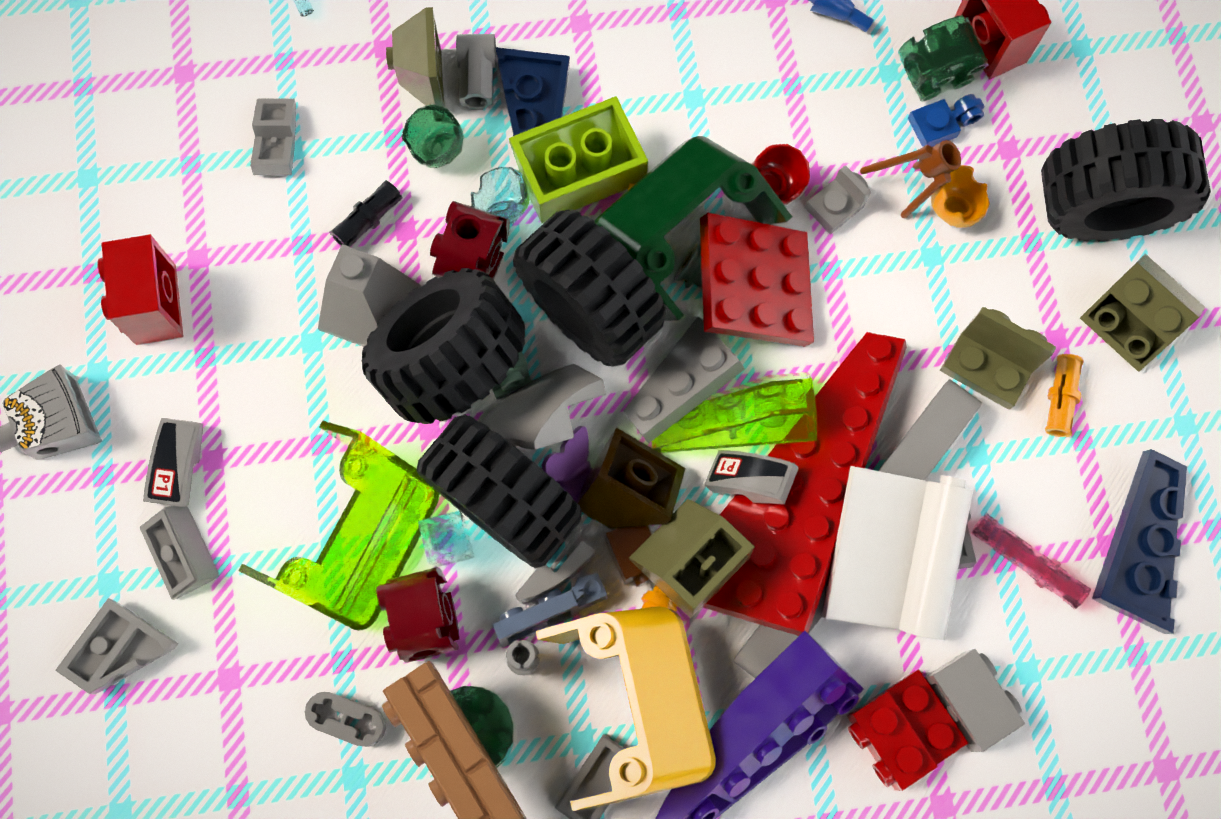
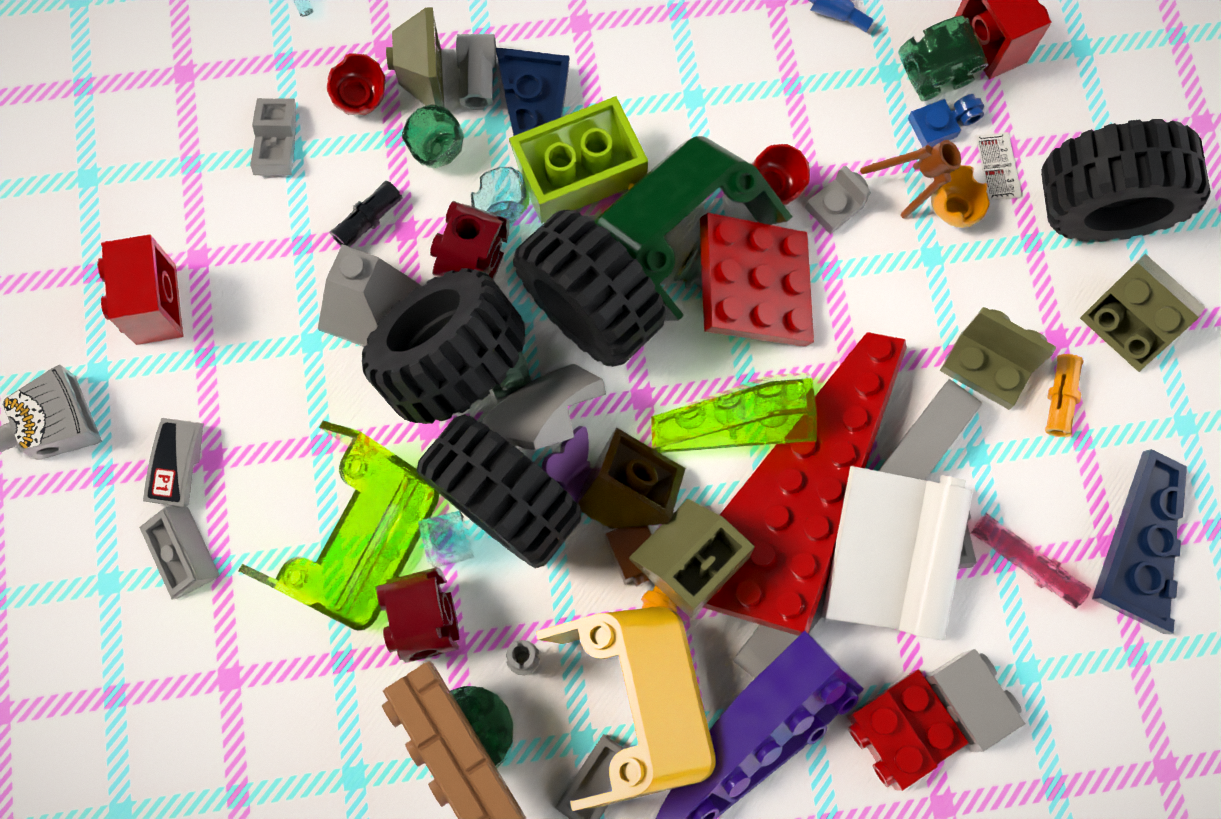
light grey wing [55,598,179,695] -> none
light grey beam [304,691,386,747] -> none
sand blue hinge [492,573,607,648] -> none
light grey slope [515,540,595,604] -> none
light grey wing [623,316,745,444] -> none
slope [704,450,799,504] -> none
none -> red hair [327,53,386,115]
none -> white sticker [975,132,1022,201]

